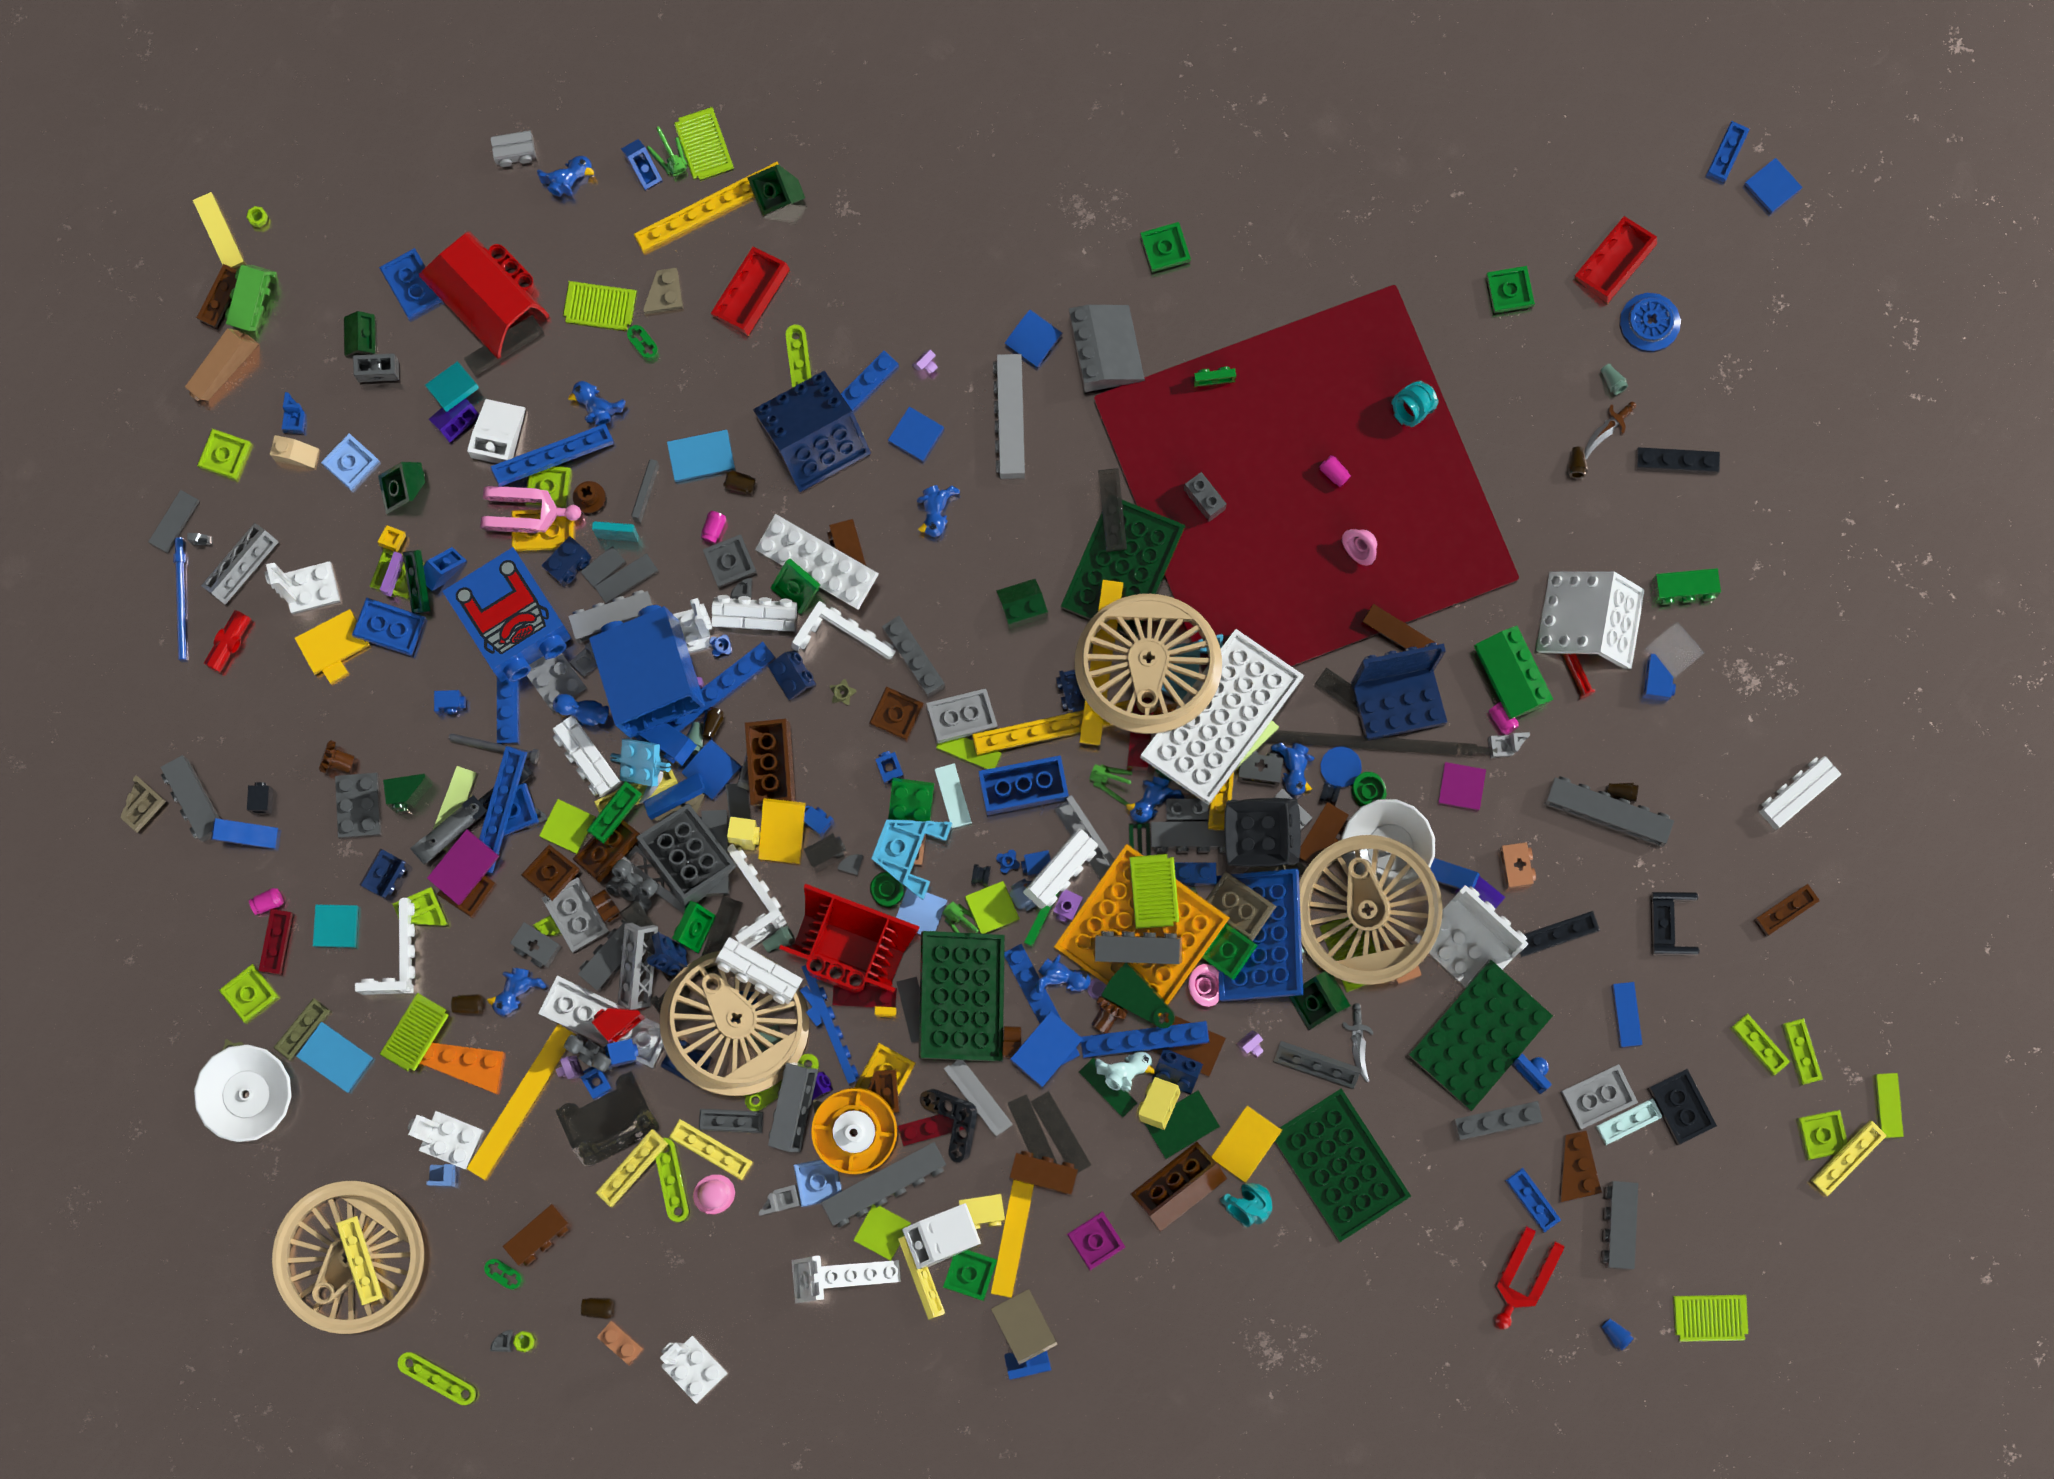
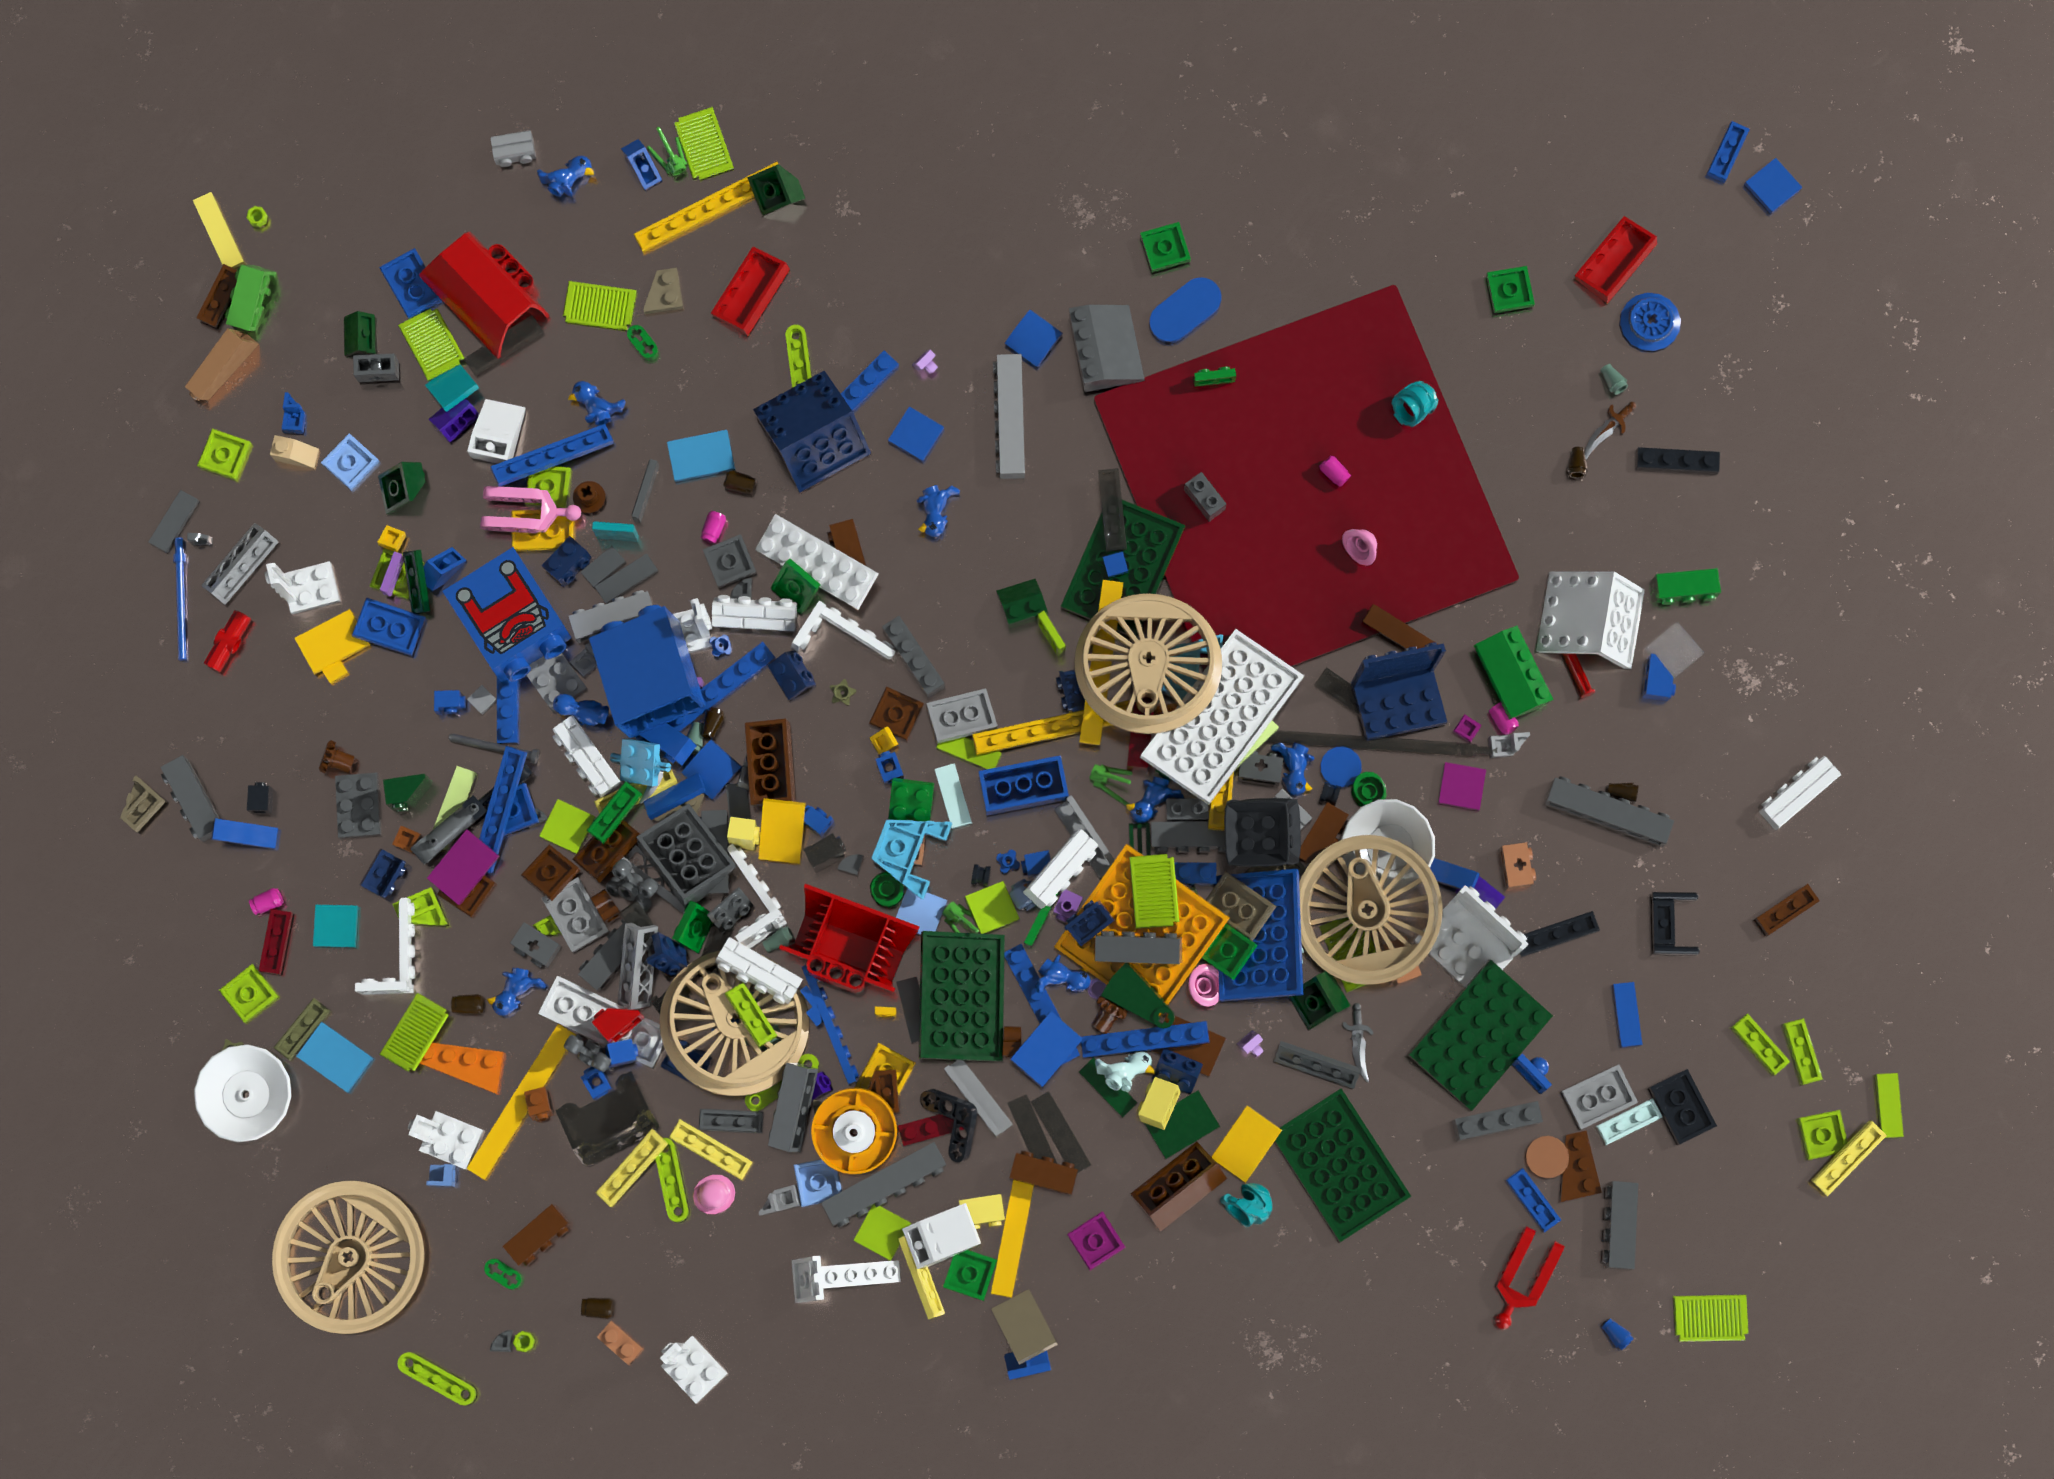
light yellow tile [336,1216,383,1305] -> none
lavender tile [555,1056,584,1079] -> none
dark red plate [832,985,897,1008] -> none
none -> dark orange plate [392,826,421,854]
none -> lime window [398,308,464,381]
none -> light grey tile [467,685,497,715]
none -> dark orange bracket [524,1087,553,1122]
none -> dark grey hinge [707,887,754,934]
none -> lime tile [725,982,777,1048]
none -> yellow plate [870,727,898,754]
none -> lime tile [1037,611,1066,658]
none -> dark blue bracket [1064,900,1115,946]
none -> blue tile [1103,552,1128,578]
none -> blue tile [1150,277,1222,343]
none -> magenta tile [1453,714,1482,743]
none -> nougat tile [1526,1136,1569,1179]

